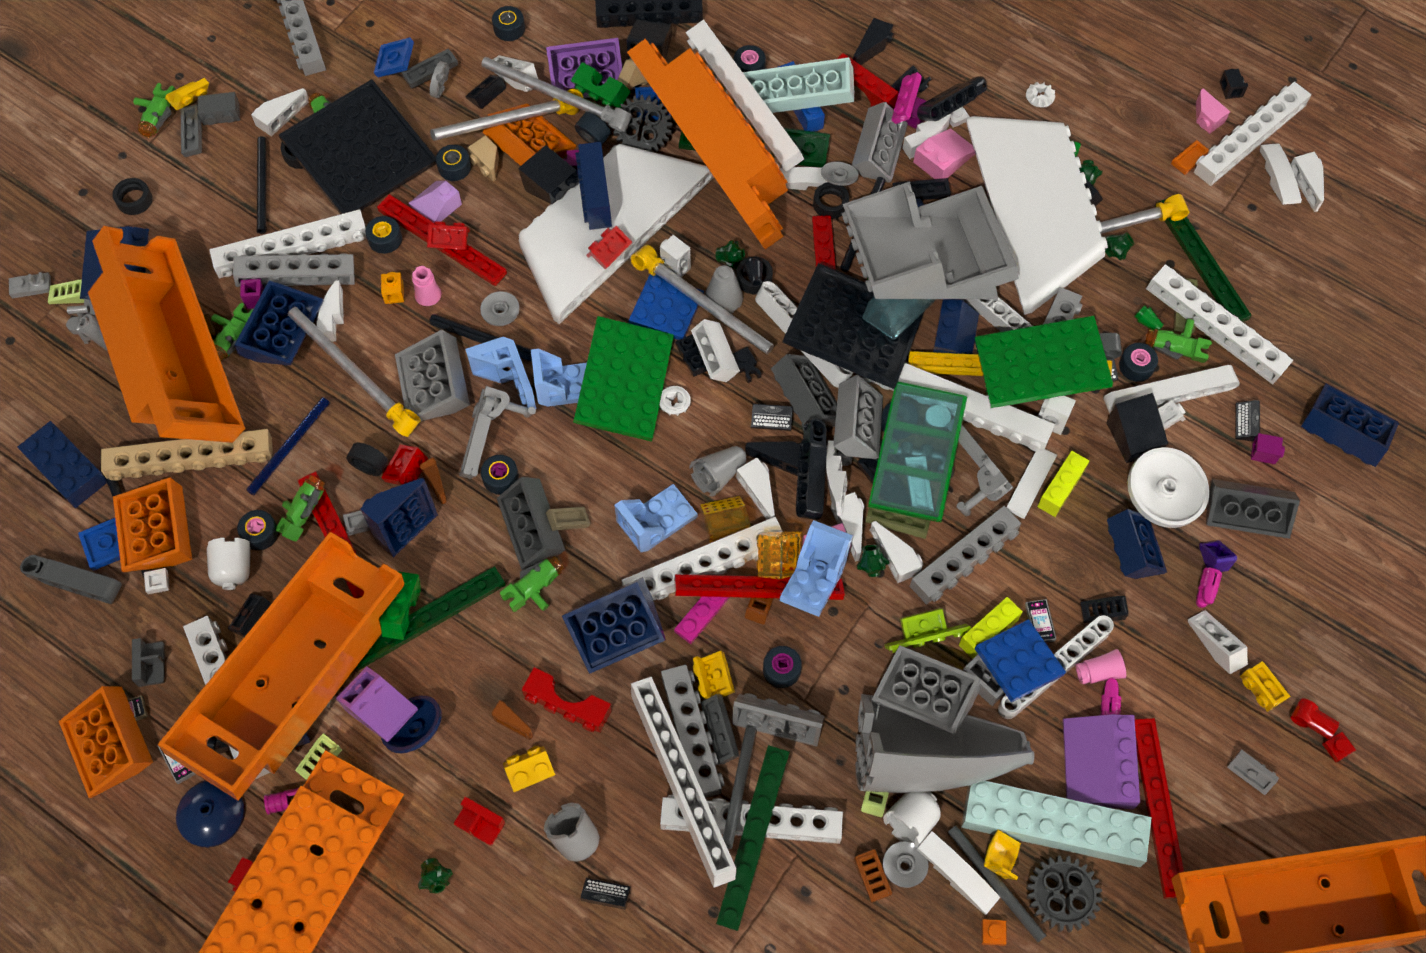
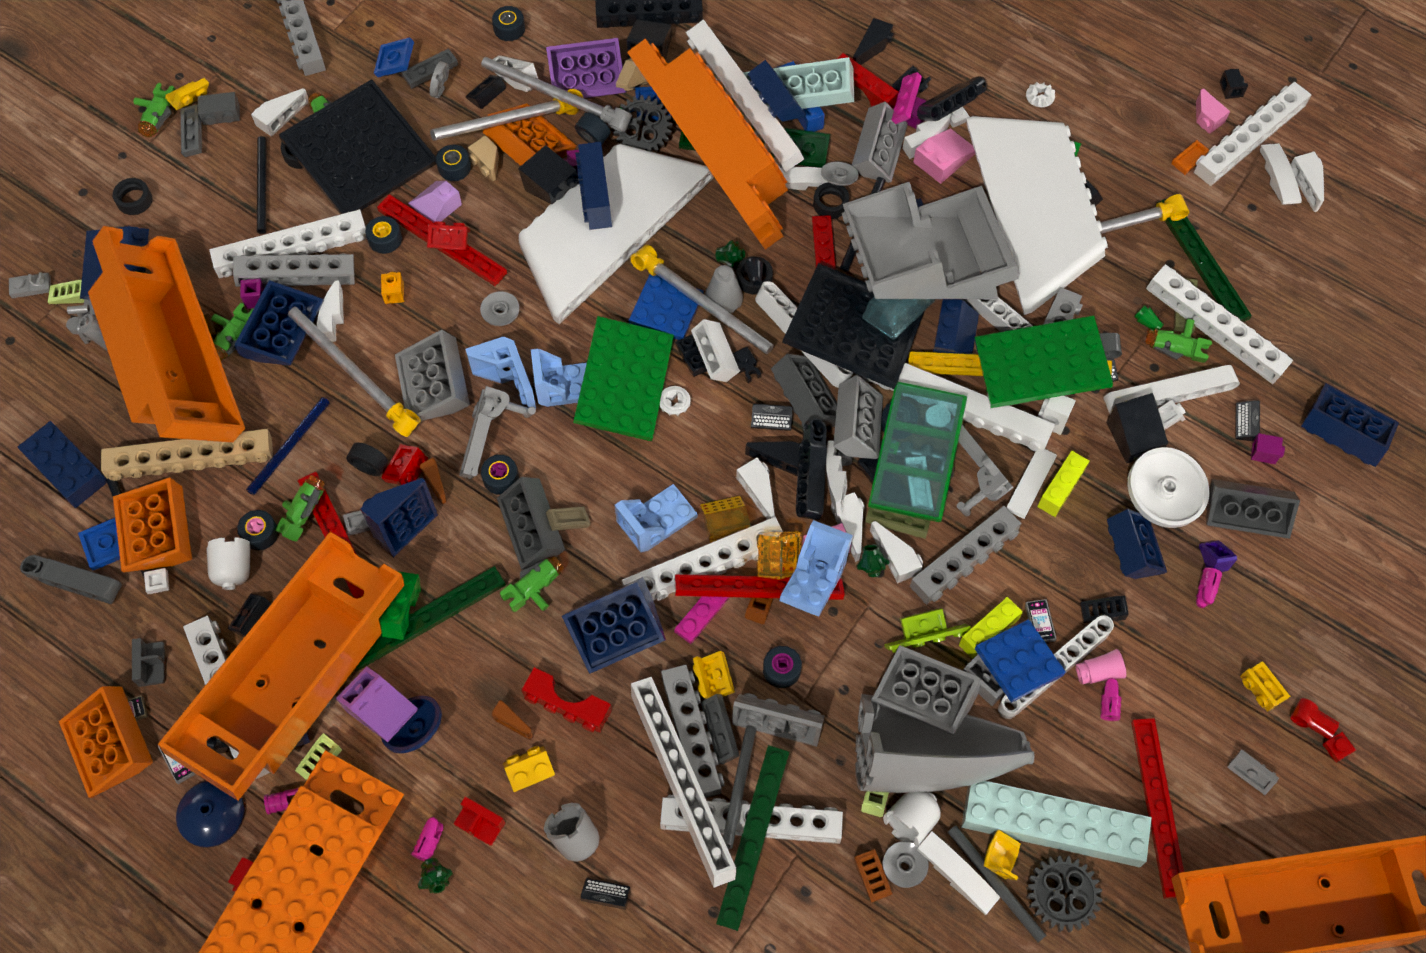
bright pink plant [412,266,441,306] -> none
black axle [429,314,532,362] -> none
green arch [570,62,631,108] -> none
red bracket [586,226,632,269] -> none
white brick [660,235,691,277] -> none
light grey cone [690,446,746,497] -> none
black wheel [733,45,766,72] -> none
black plate [892,178,951,200] -> none
orange plate [982,919,1006,946] -> none
medium lavender slope [1063,714,1140,809] -> none
dark green rock [1079,160,1103,186] -> none
dark green rock [1105,232,1135,261] -> none
black wheel [1119,343,1158,382] -> none
white slope [1188,610,1248,674] -> none
none -> dark pink hinge [411,817,443,861]
none -> dark blue slope [748,60,806,122]

